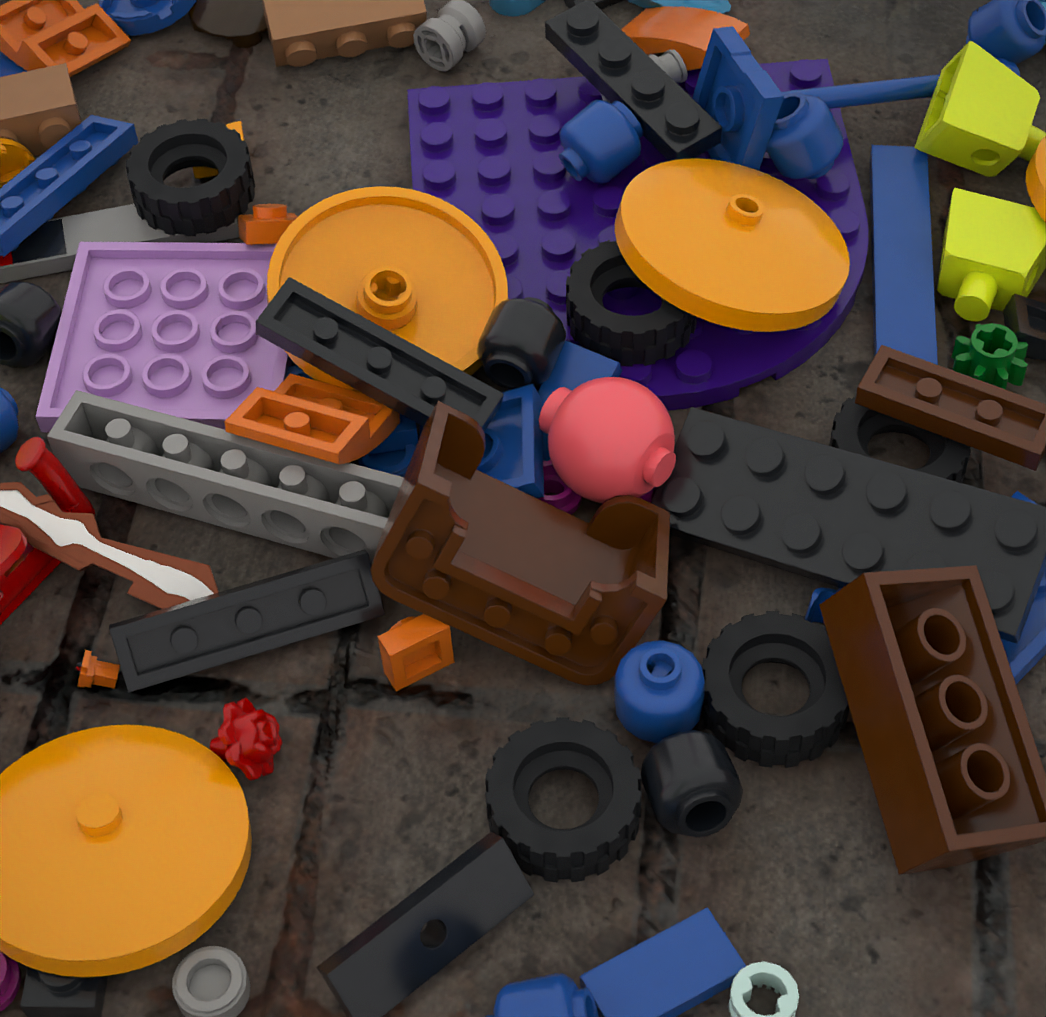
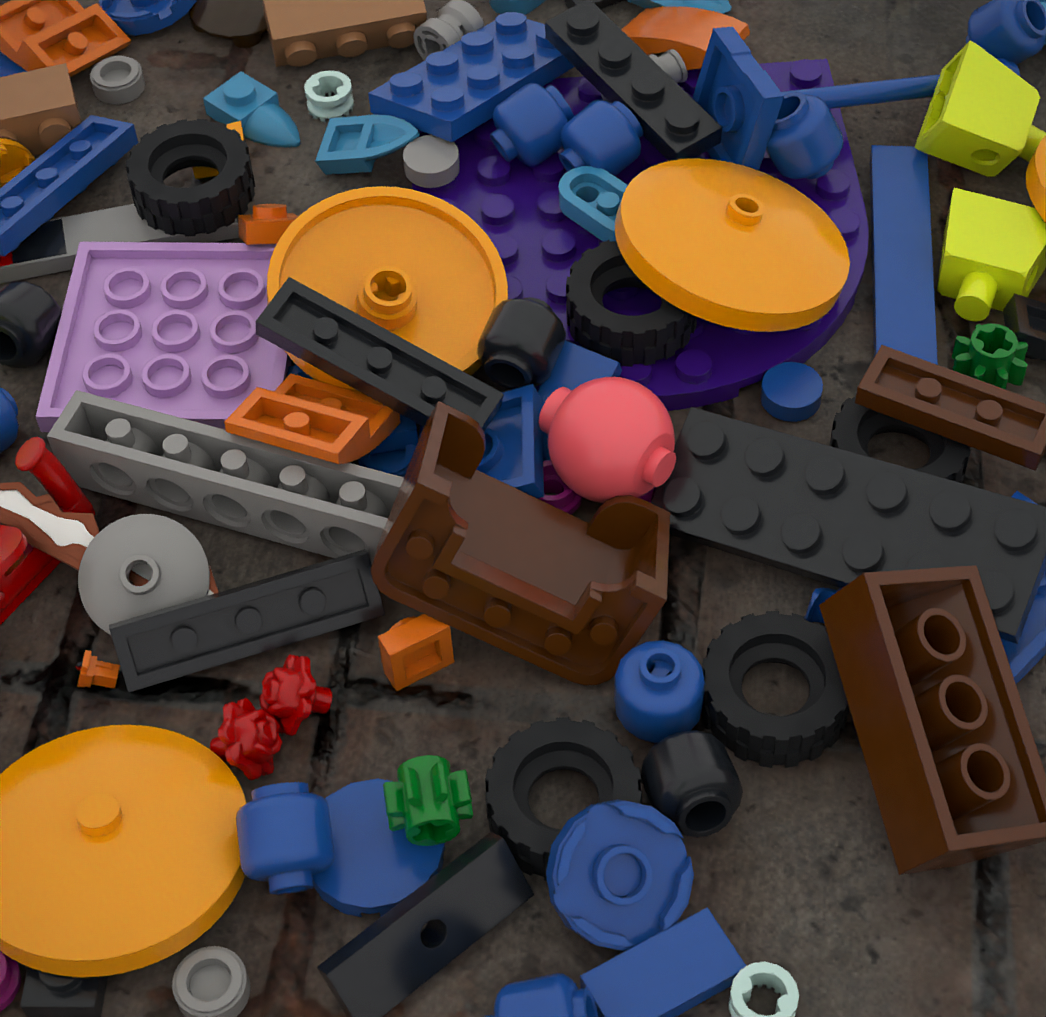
none -> light grey dish [78,514,210,635]
none -> light grey tile [90,56,145,105]
none -> dark azure plate [203,71,301,147]
none -> blue head [236,782,335,894]
none -> red plant [259,654,332,736]
none -> light aqua bush [304,70,354,122]
none -> blue tile [312,778,445,917]
none -> dark azure plate [315,114,419,175]
none -> blue plate [368,12,574,142]
none -> green gear [383,755,474,846]
none -> light grey tile [403,135,460,188]
none -> blue head [490,83,574,167]
none -> blue tile [546,799,694,951]
none -> dark azure plate [559,166,628,242]
none -> blue tile [760,362,823,422]

